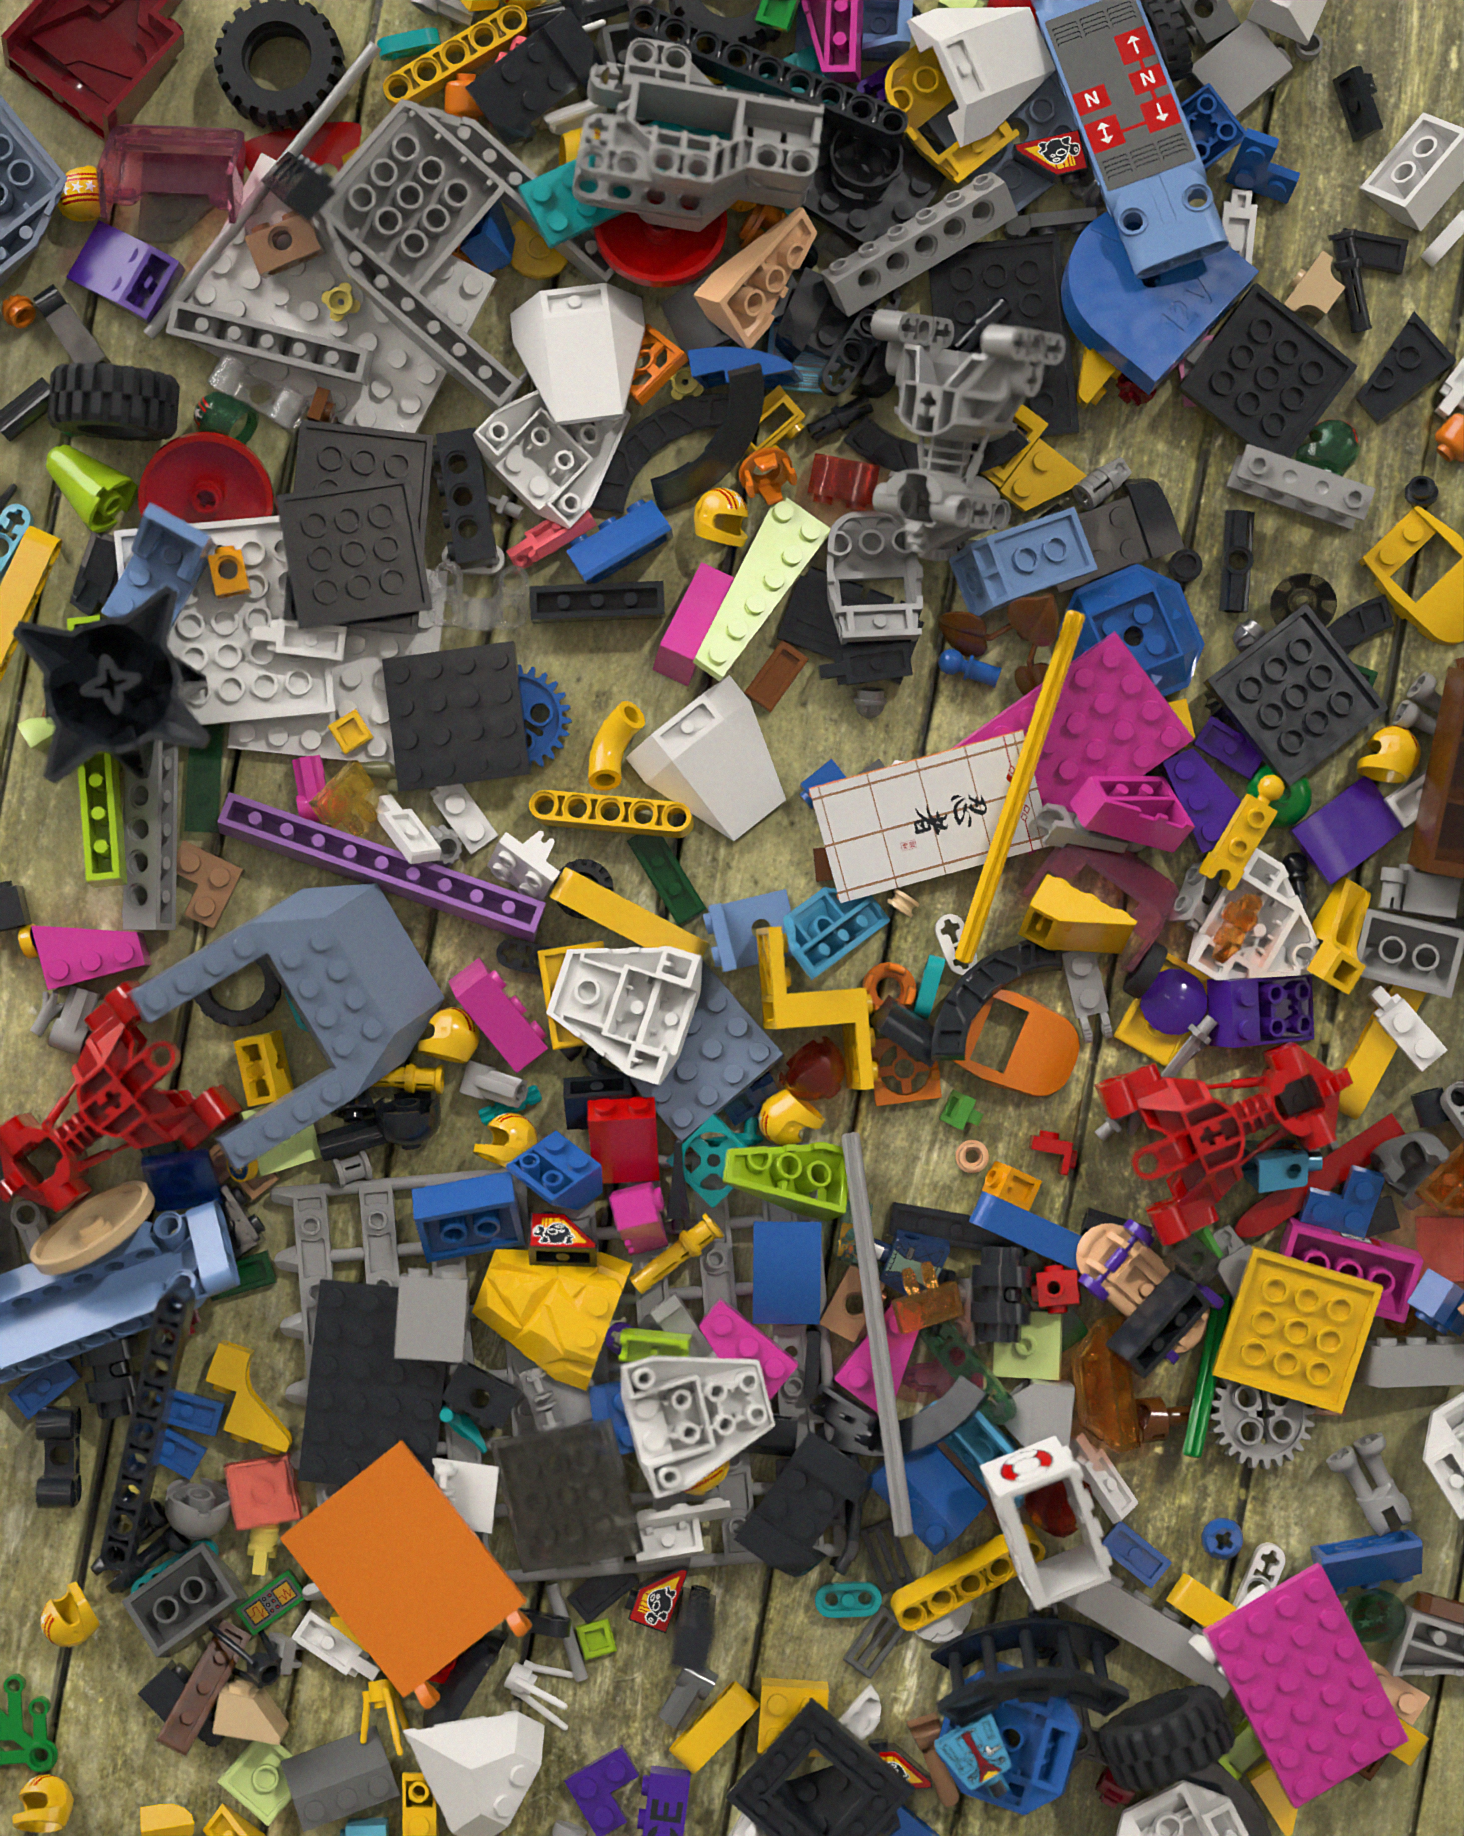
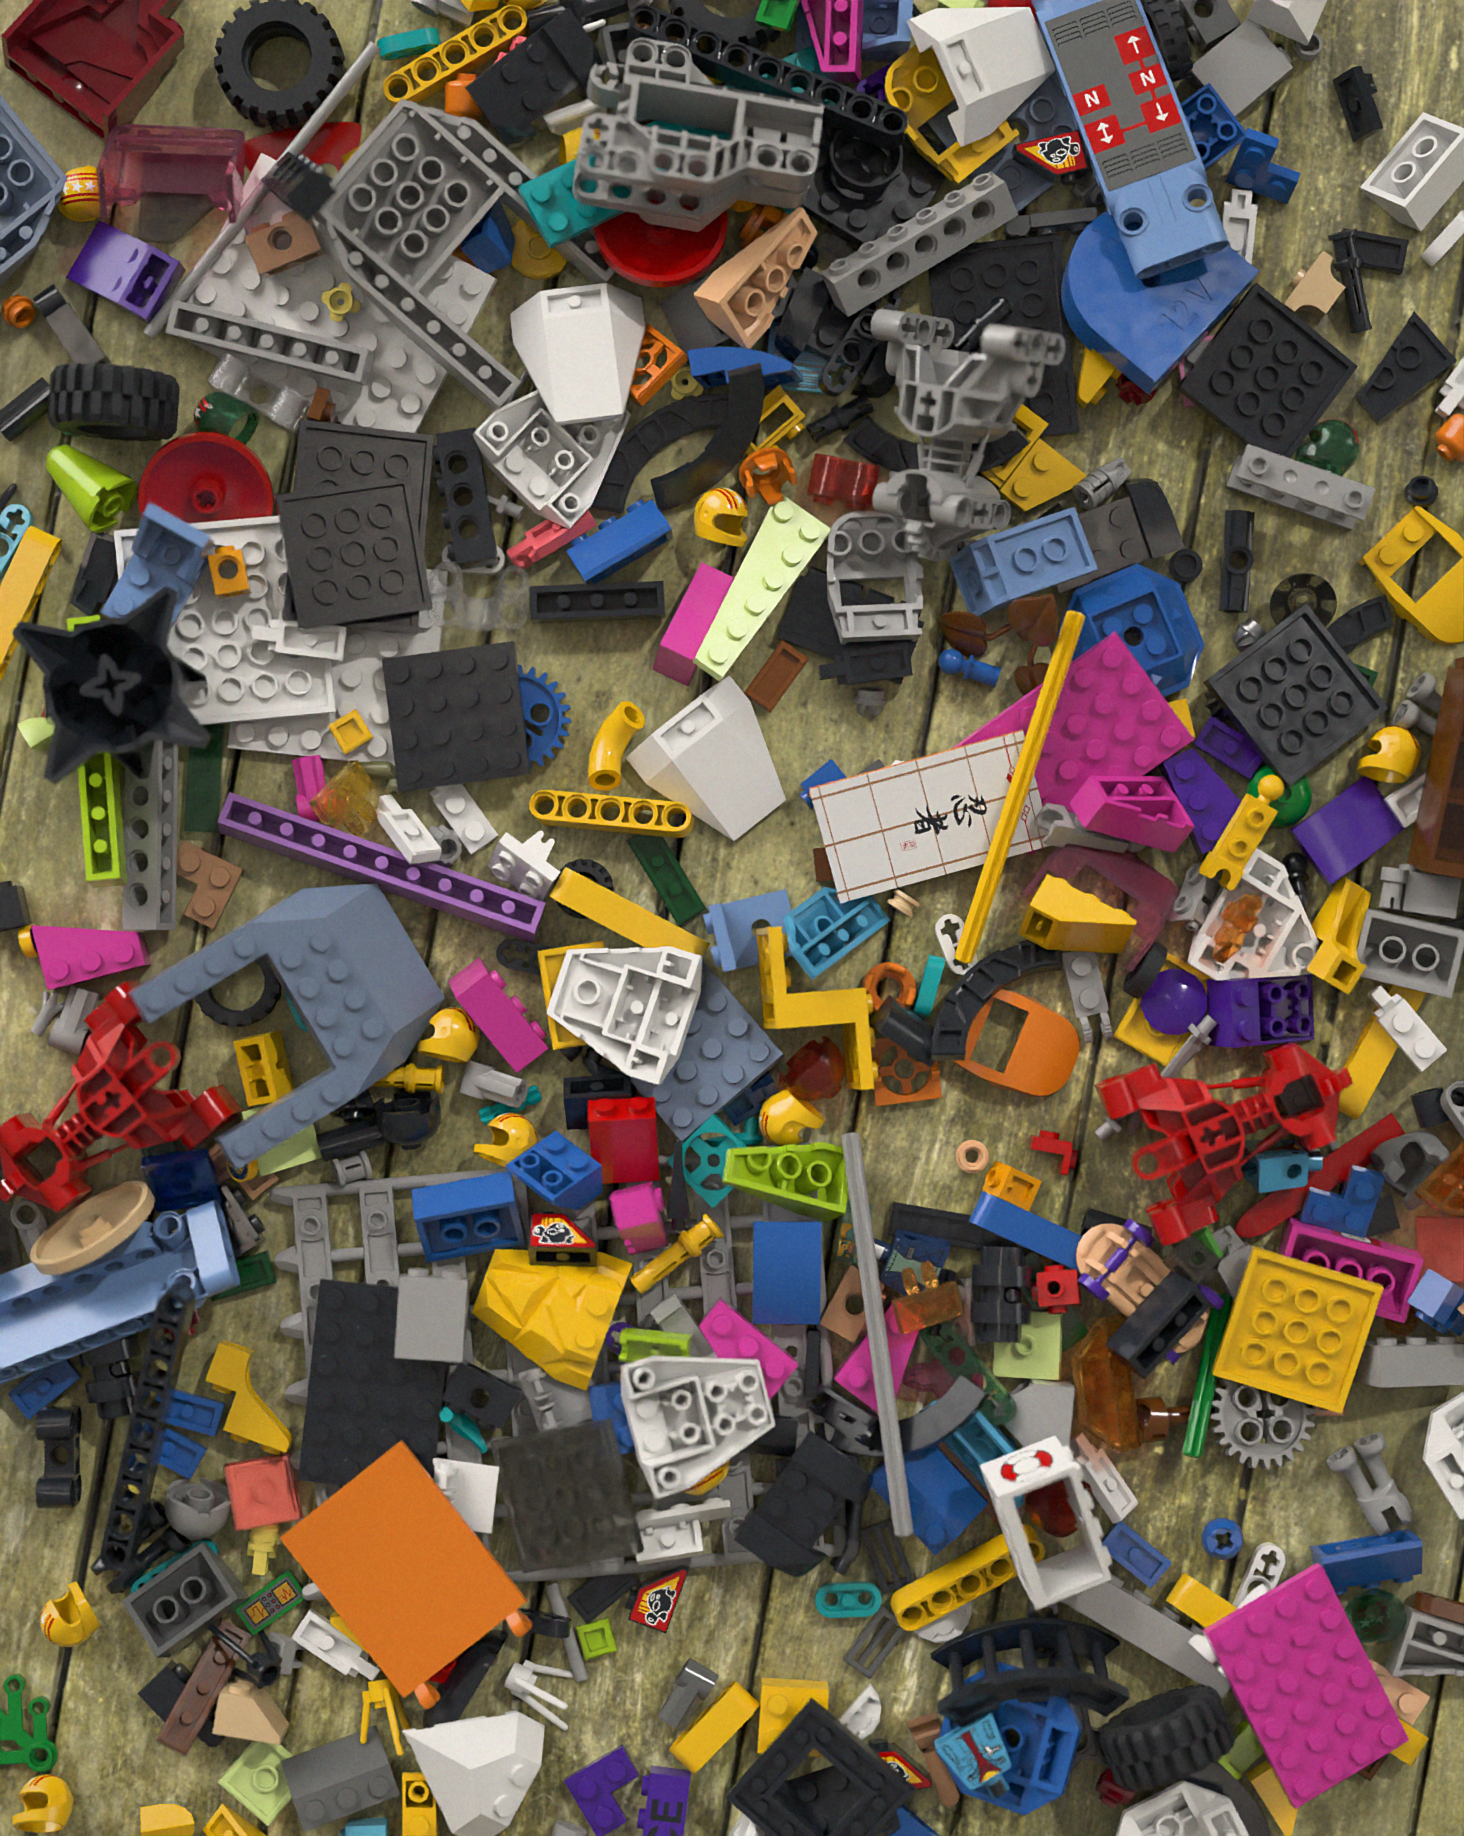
black brick [670,1585,716,1674] -> none
bright green tile [939,1089,984,1130] -> none

